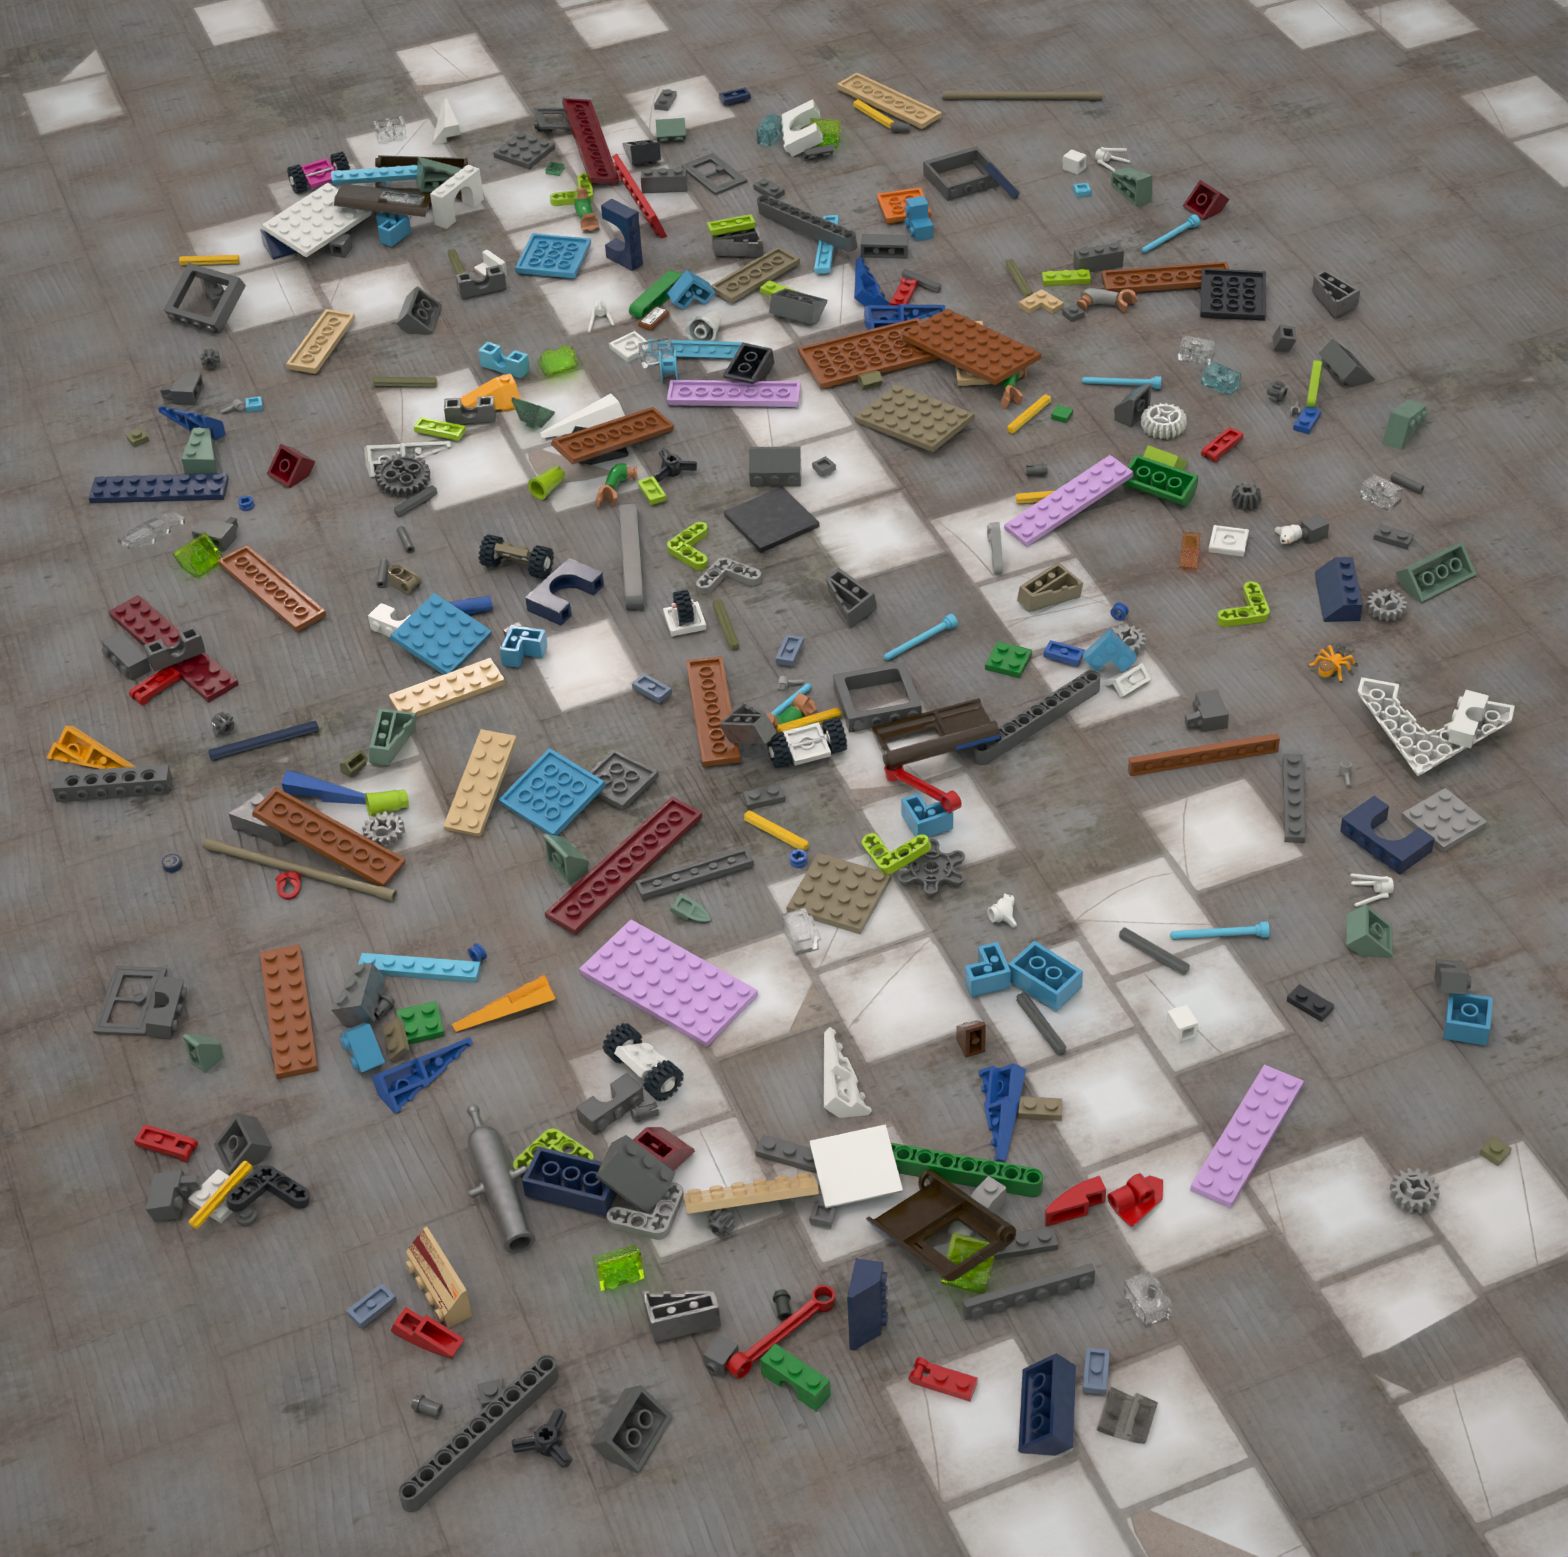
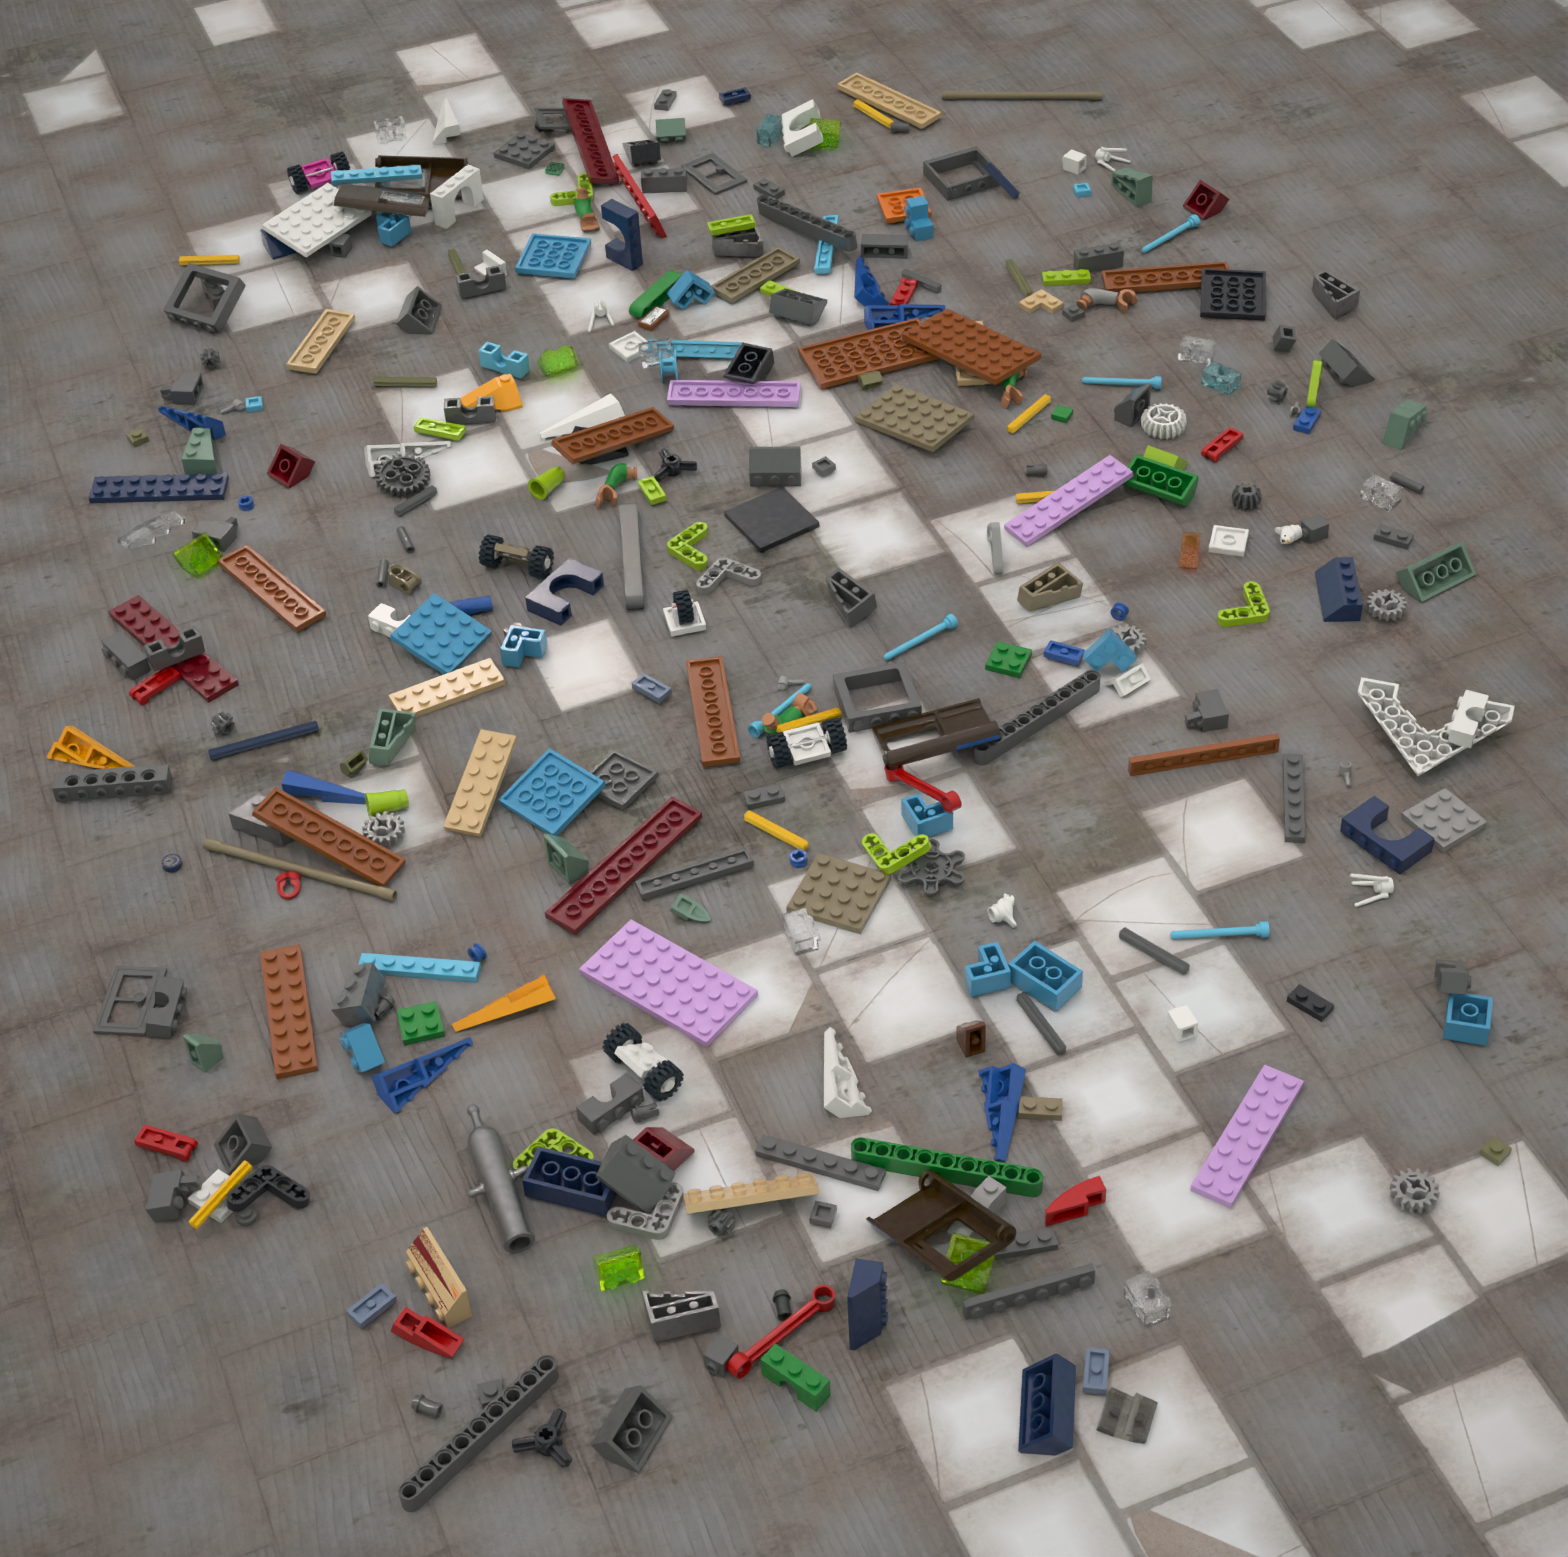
dark tan plate [382,1017,410,1063] -> none
sand green wedge [416,157,461,192] -> none
clear green slope [511,397,555,429] -> none
white cone [686,311,721,341] -> none
olive axle [712,599,739,650] -> none
flat silver wedge [719,702,777,744] -> none
sand blue plate [775,634,804,666] -> none
dark grey plate [803,144,835,160] -> none
white piece [809,1125,903,1209] -> none
red plate [908,1357,978,1402] -> none
red panel [1107,1173,1163,1227] -> none
animal [1308,643,1358,683] -> none
sand green slope [1346,904,1393,958] -> none

